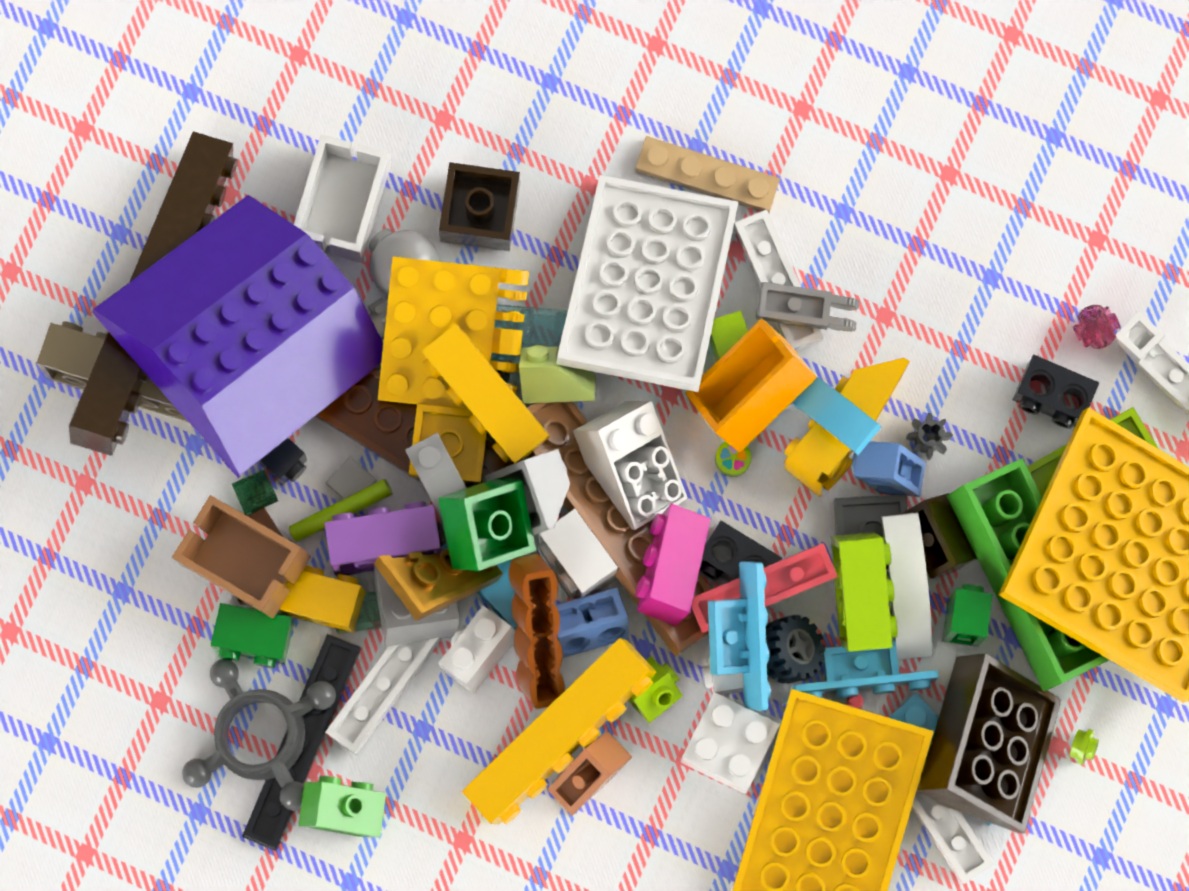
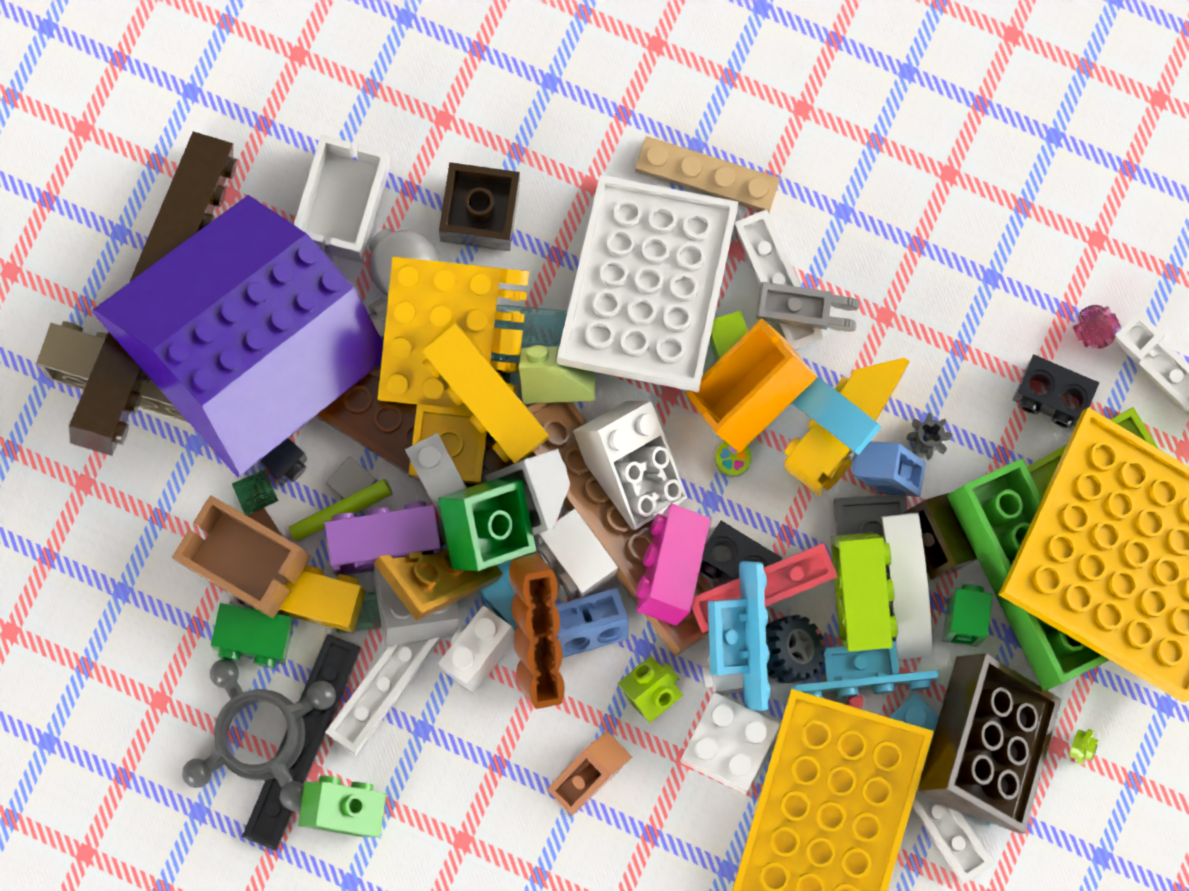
yellow brick [461,638,657,824] -> none

